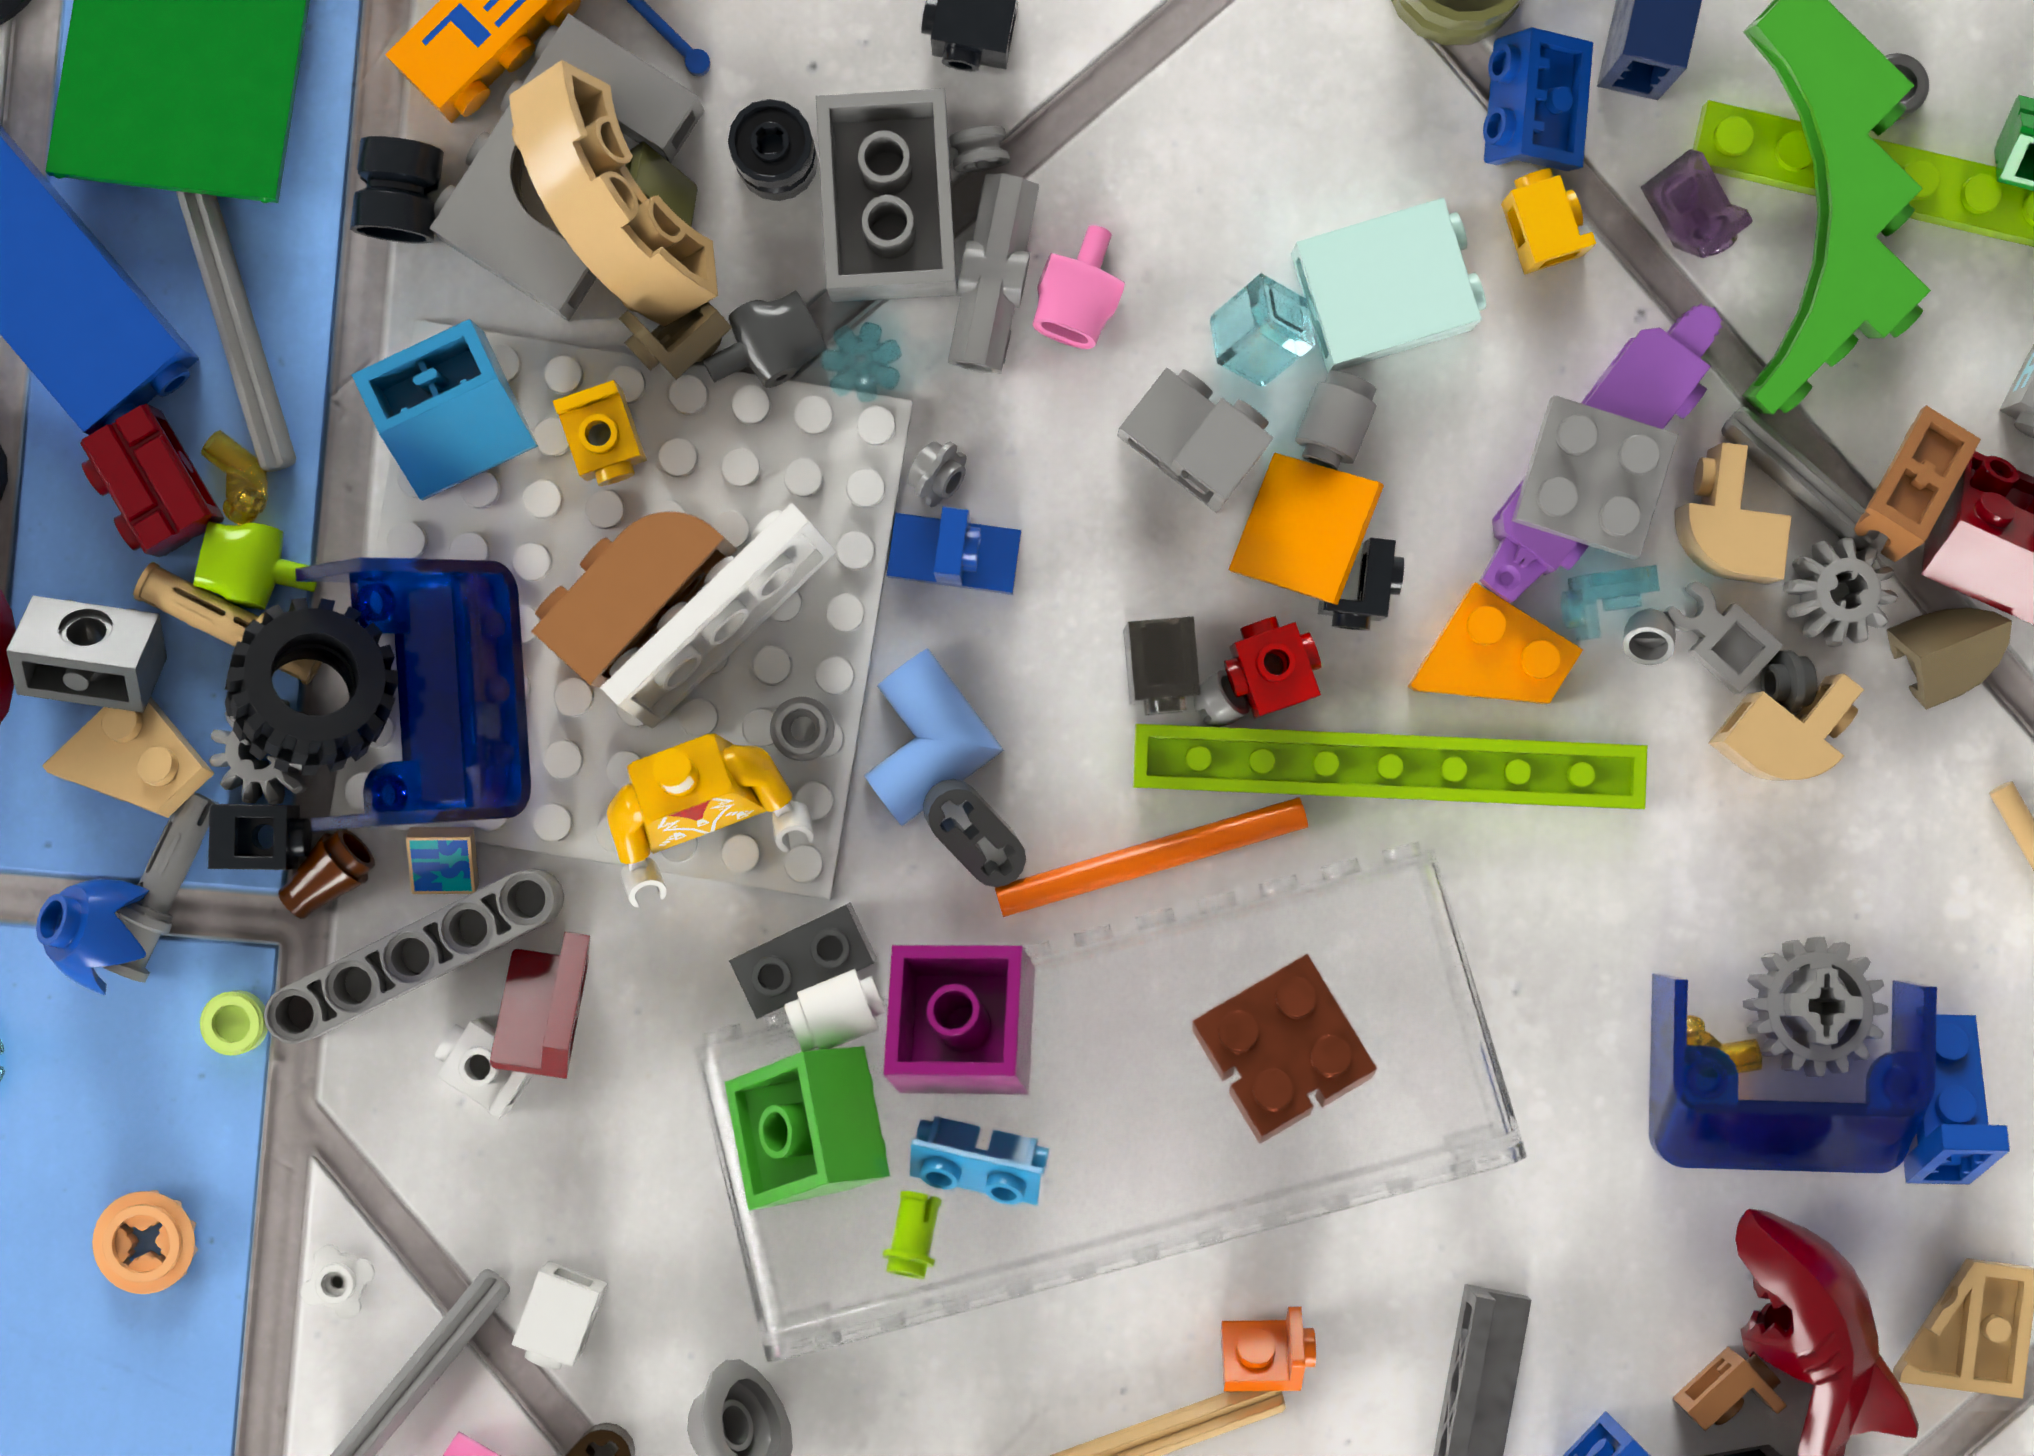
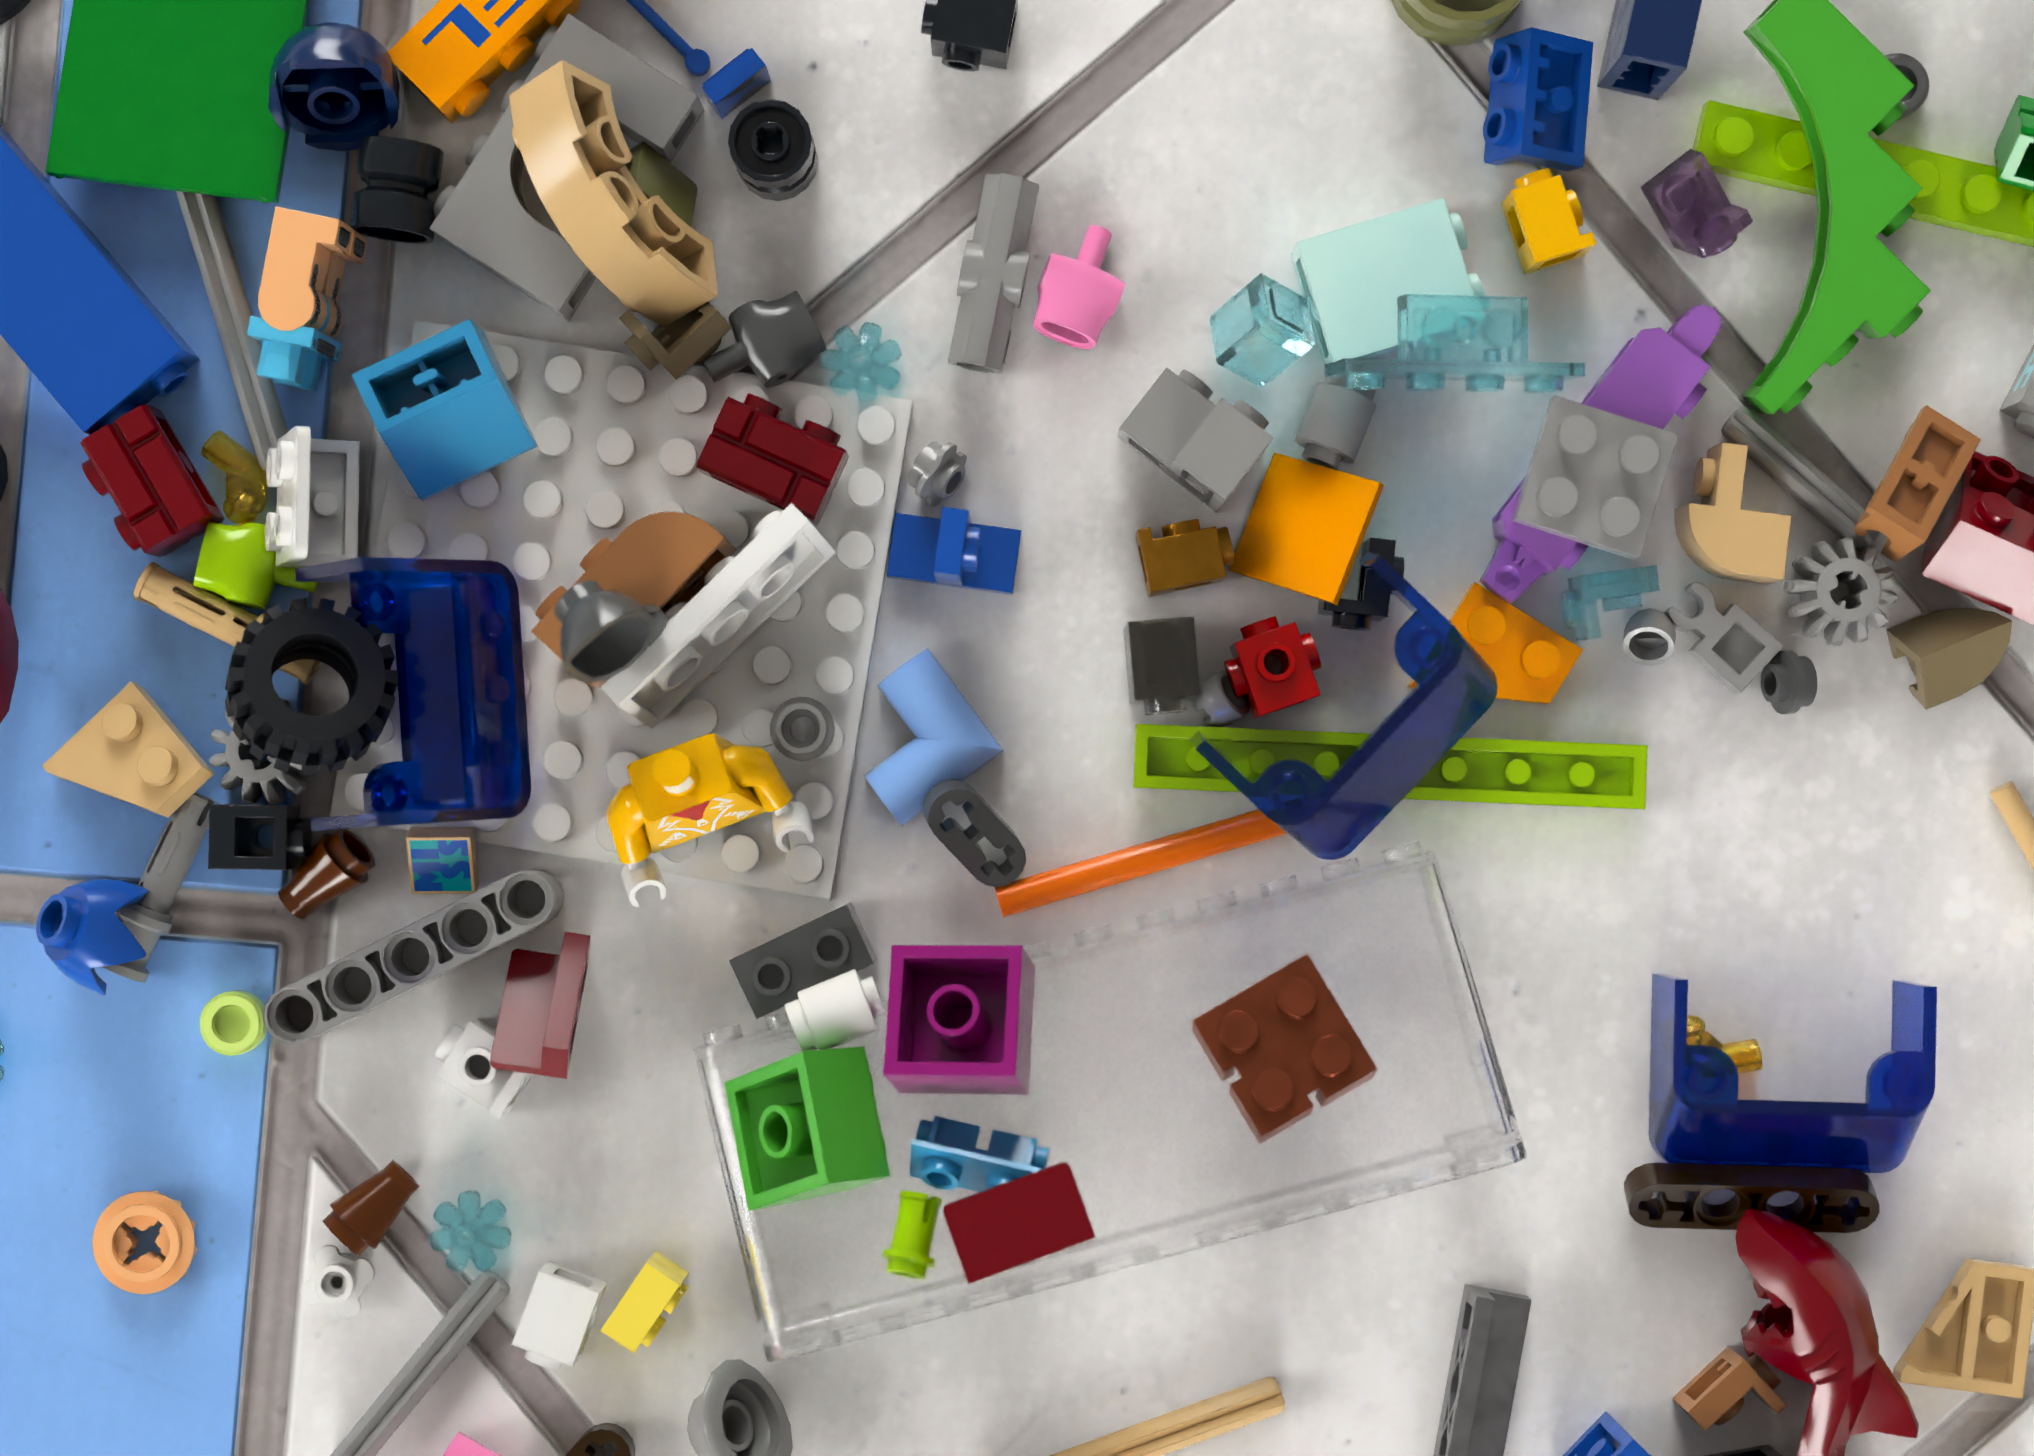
dark grey brick [6,596,167,713] -> none
yellow brick [553,380,647,486] -> none
light grey brick [816,88,957,302] -> none
light grey bush [949,126,1010,172] -> none
orange bracket [1221,1306,1316,1392] -> none
tan brick [1709,673,1864,781] -> none
light grey gear [1743,937,1888,1077] -> none
blue bracket [1903,1014,2010,1185] -> none
none -> light nougat hips [247,206,368,392]
none -> white bracket [265,426,360,570]
none -> dark blue cylinder [268,22,400,151]
none -> reddish brown cone [323,1160,420,1256]
none -> clear light blue plant [429,1190,512,1272]
none -> dark grey piece [555,580,667,683]
none -> light yellow piece [600,1251,689,1353]
none -> dark red brick [696,393,849,525]
none -> blue tile [702,48,771,119]
none -> dark red panel [943,1162,1096,1284]
none -> pearl gold brick [1135,519,1234,597]
none -> clear blue windscreen [1190,552,1497,860]
none -> clear light blue bracket [1325,294,1585,393]
none -> dark brown beam [1624,1163,1880,1233]

